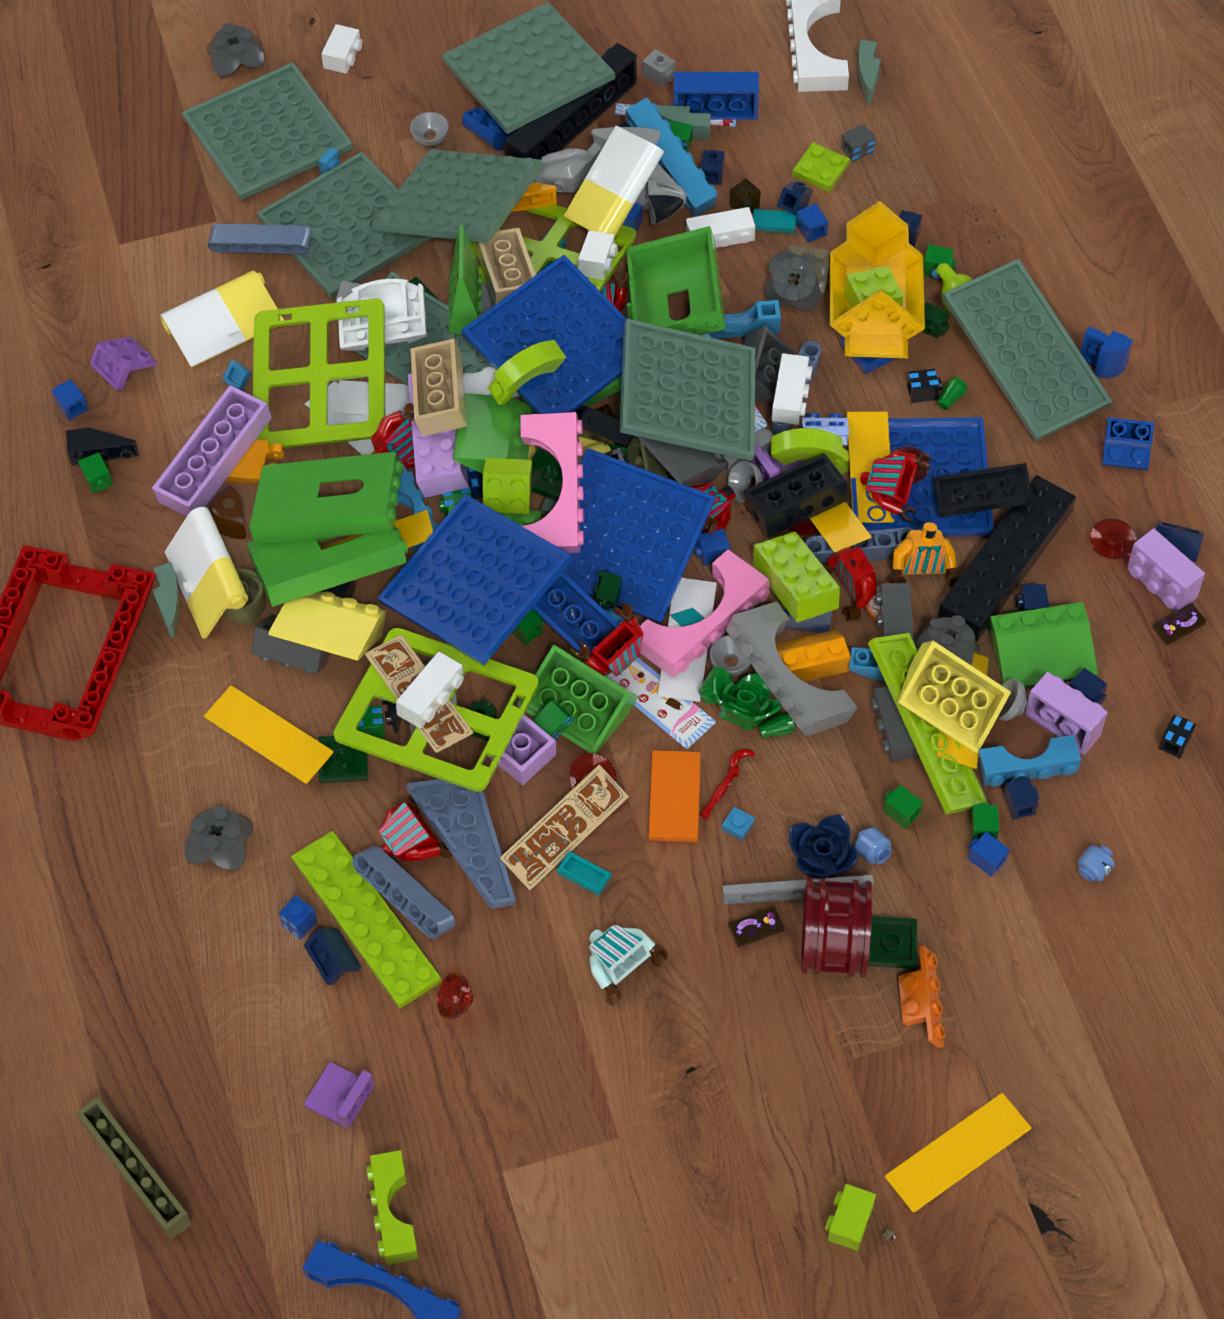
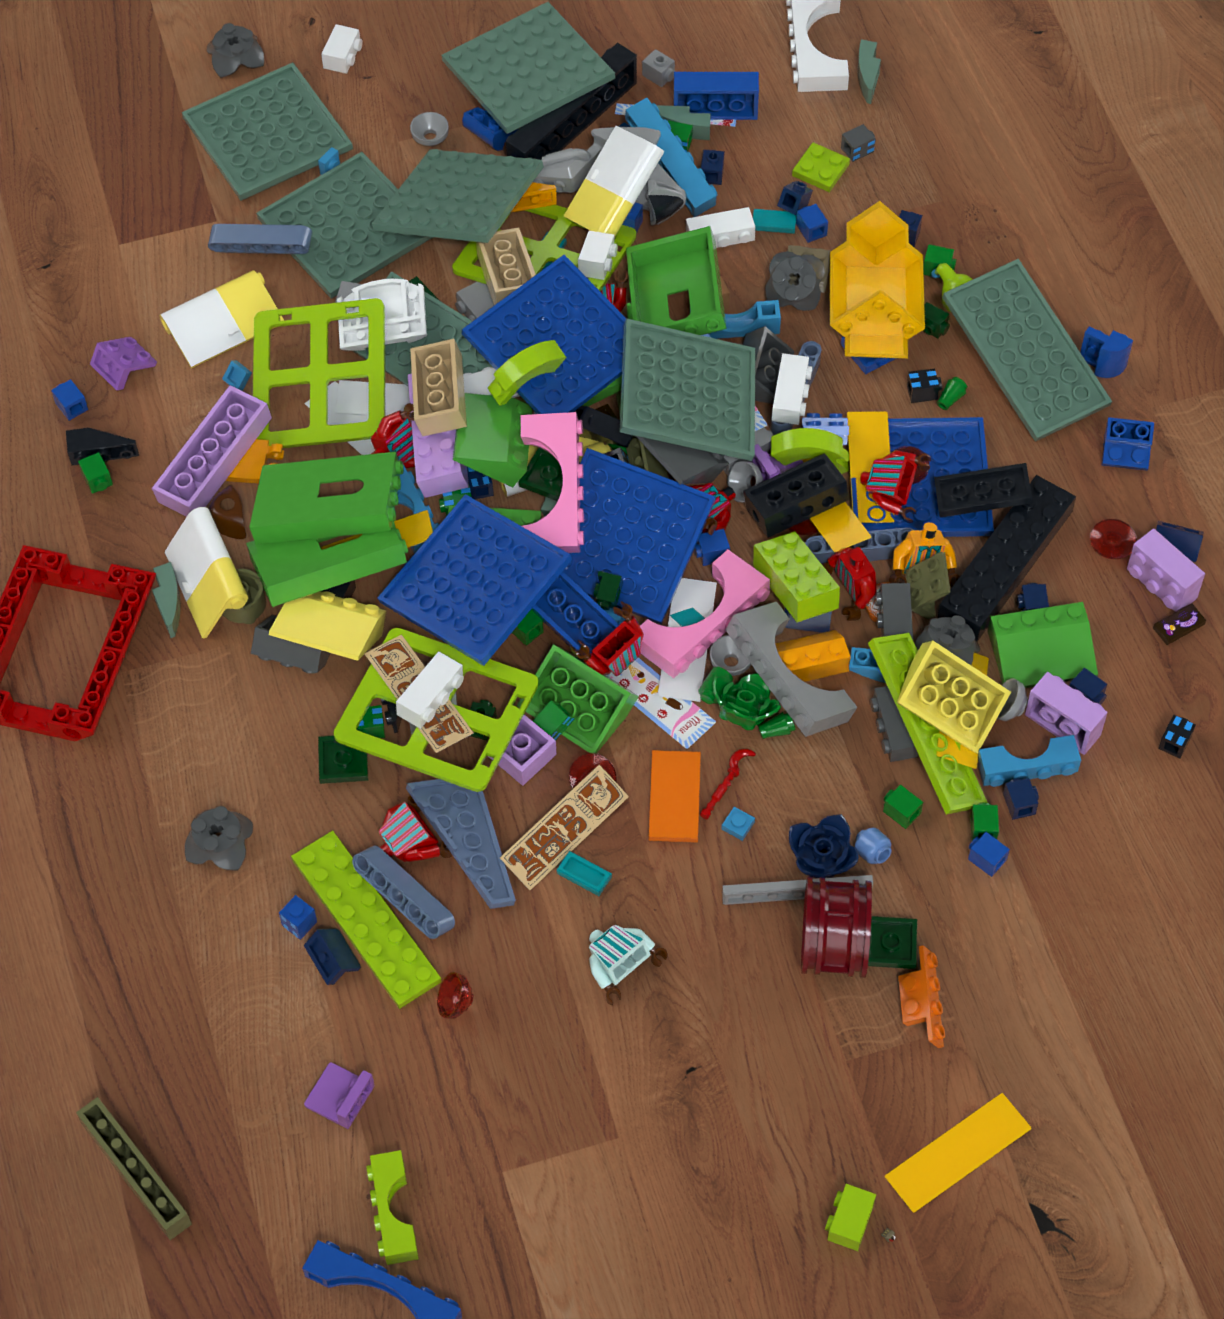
yellow sticker [204,685,333,784] -> none
bright green slope [448,225,482,334] -> none
lime brick [483,457,532,514] -> none
dark brown tile [728,906,785,947] -> none
dark brown brick [730,178,761,213] -> none
lime brick [844,266,904,308] -> none
medium blue head [1077,845,1115,883] -> none
none -> olive bracket [905,552,950,620]

